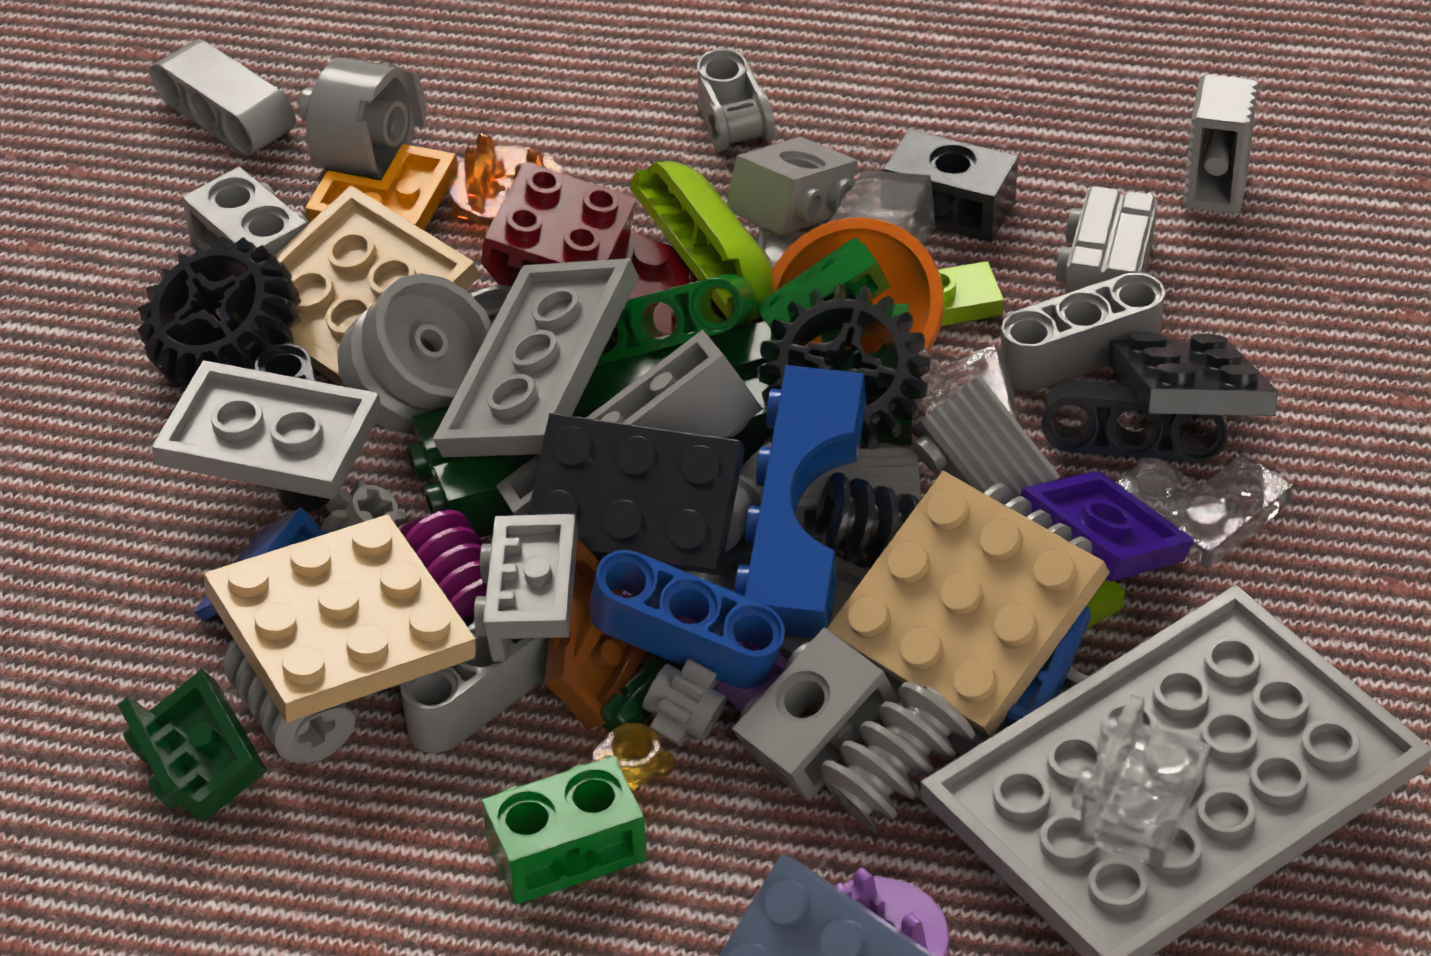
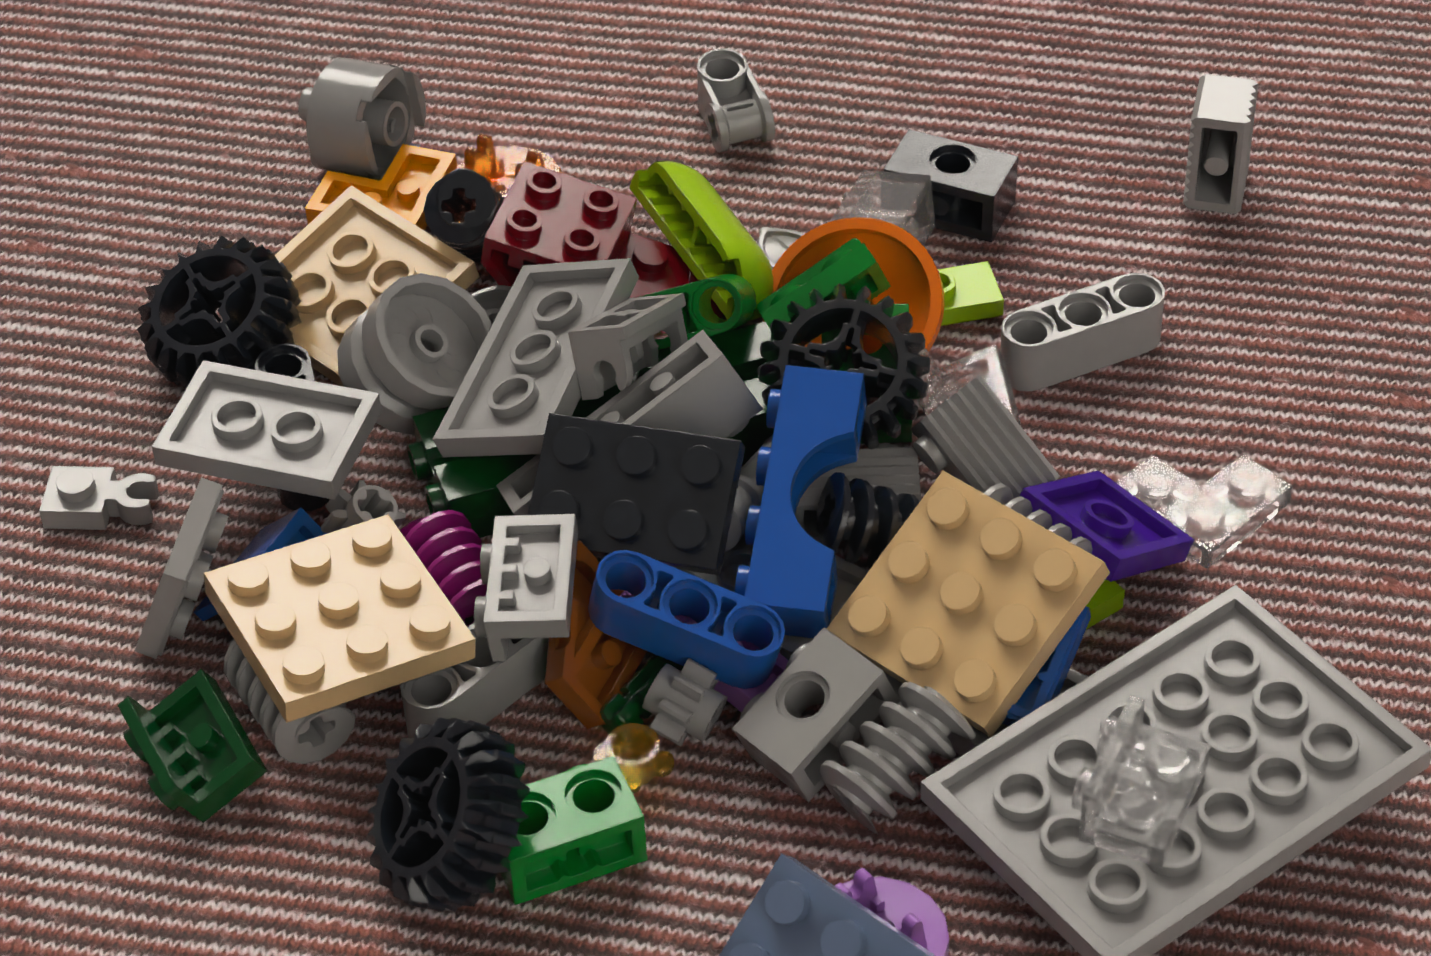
light grey beam [150,39,296,156] -> none
light grey brick [182,166,309,255] -> none
light grey brick [726,137,858,235] -> none
black beam [1042,380,1228,462] -> none
brick [1056,186,1158,294] -> none
black plate [1109,332,1278,416] -> none
none -> light grey plate [39,466,159,530]
none -> light grey tile [135,477,229,659]
none -> black gear [365,717,530,912]
none -> black piece [424,168,505,263]
none -> light grey hinge [568,293,688,400]

